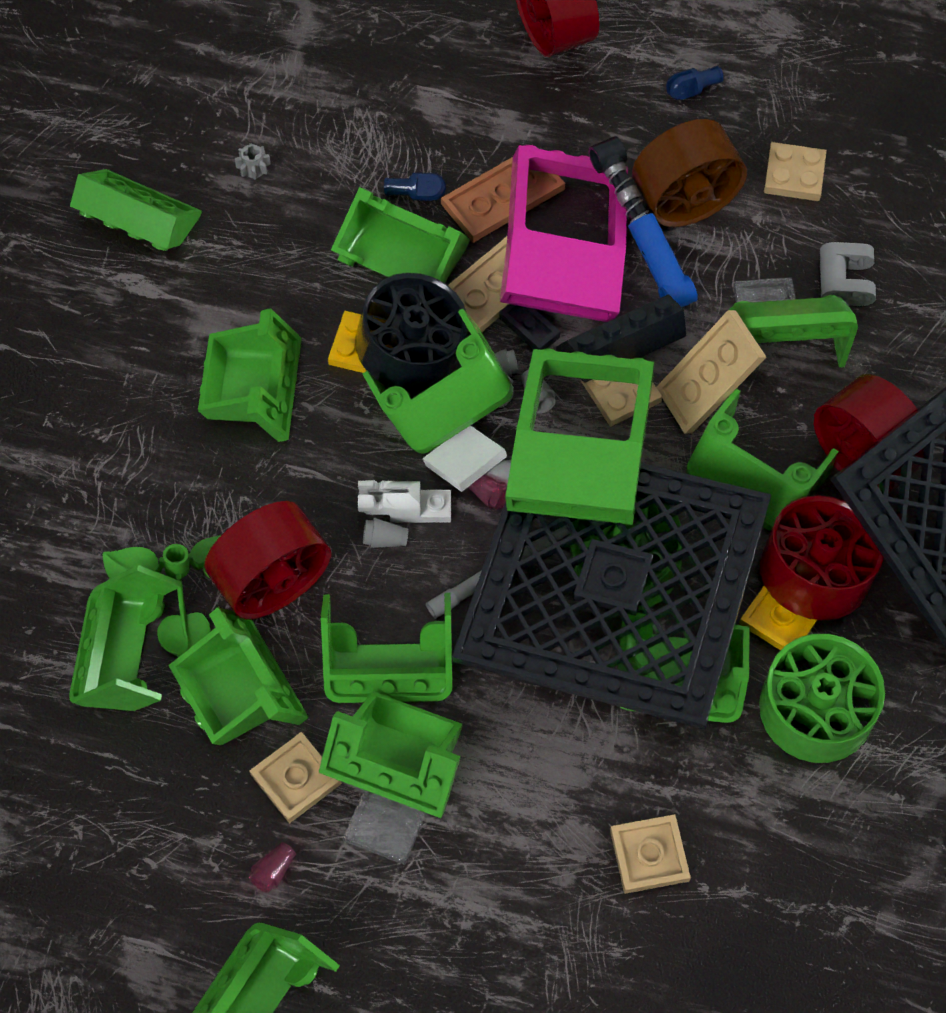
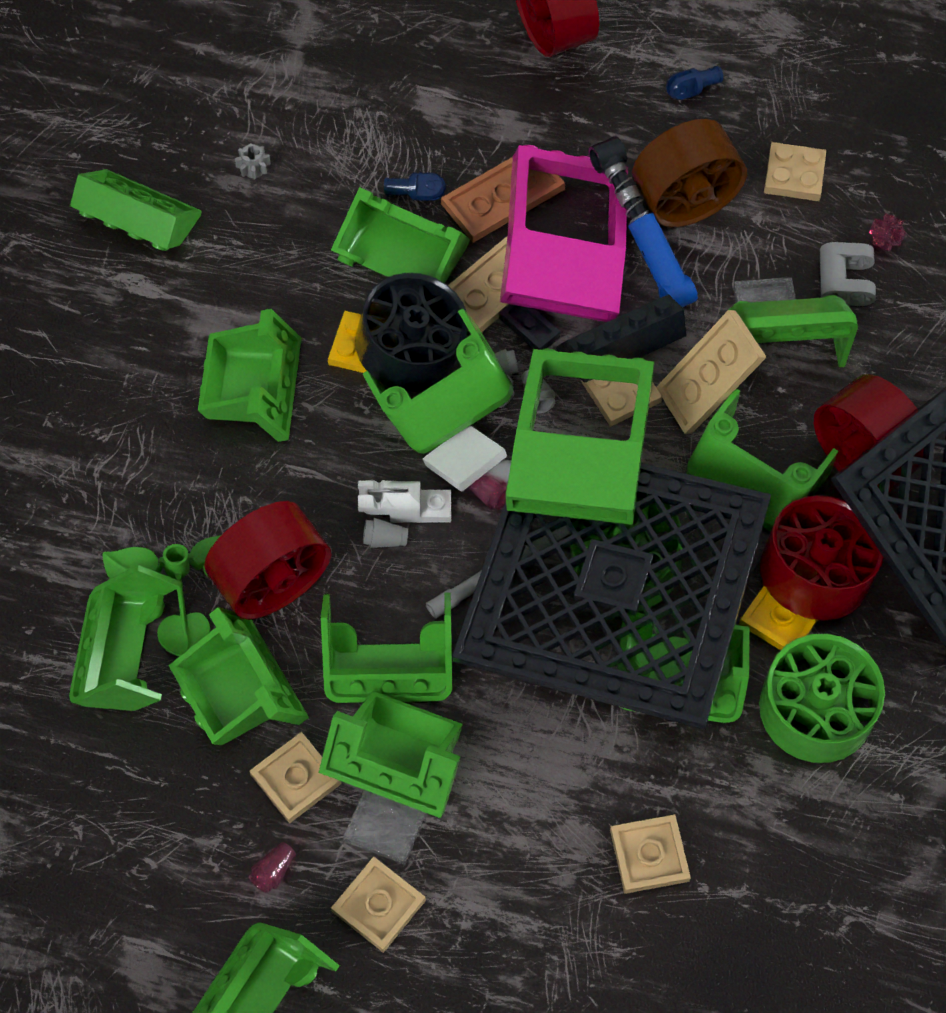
none -> tan plate [331,857,426,953]
none -> clear pink gear [869,213,906,251]

